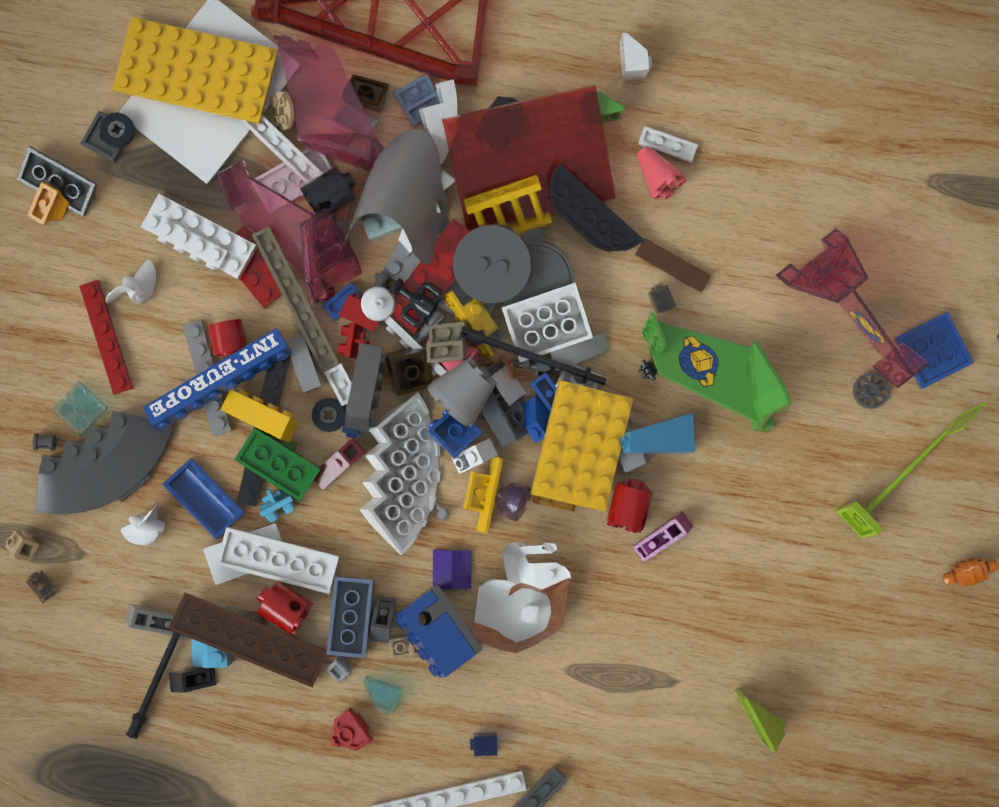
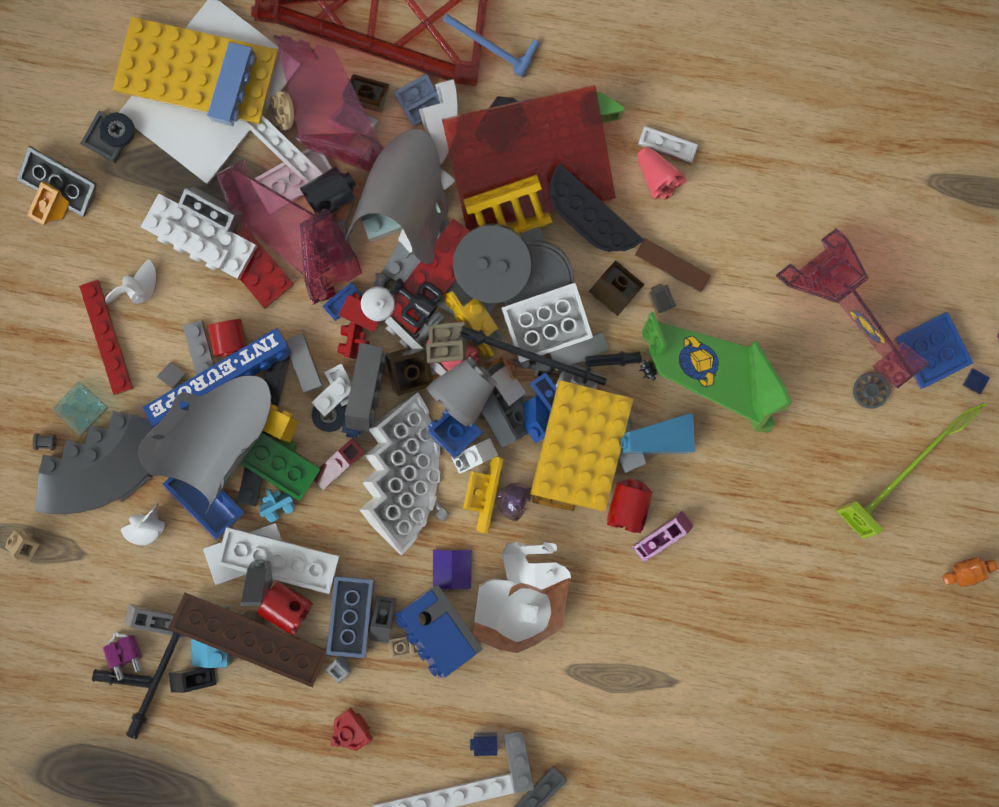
clear smoke brick [26,570,59,604] -> none
dark tan plate [252,226,339,373] -> none
clear light blue slope [363,676,402,715] -> none
white slope [619,33,652,81] -> none
lime slope [734,688,785,753] -> none
none -> black axle [92,669,152,688]
none -> magenta piece [103,632,142,681]
none -> light grey piece [138,376,271,514]
none -> light grey slope [157,362,186,389]
none -> light grey brick [178,187,243,232]
none -> medium blue brick [207,42,256,127]
none -> dark grey slope [241,559,273,606]
none -> white plate [311,376,351,417]
none -> medium blue bar [443,13,540,78]
none -> light grey plate [503,731,534,794]
none -> black axle [585,351,642,367]
none -> dark brown slope [589,260,645,316]
none -> clear blue tile [962,368,990,394]

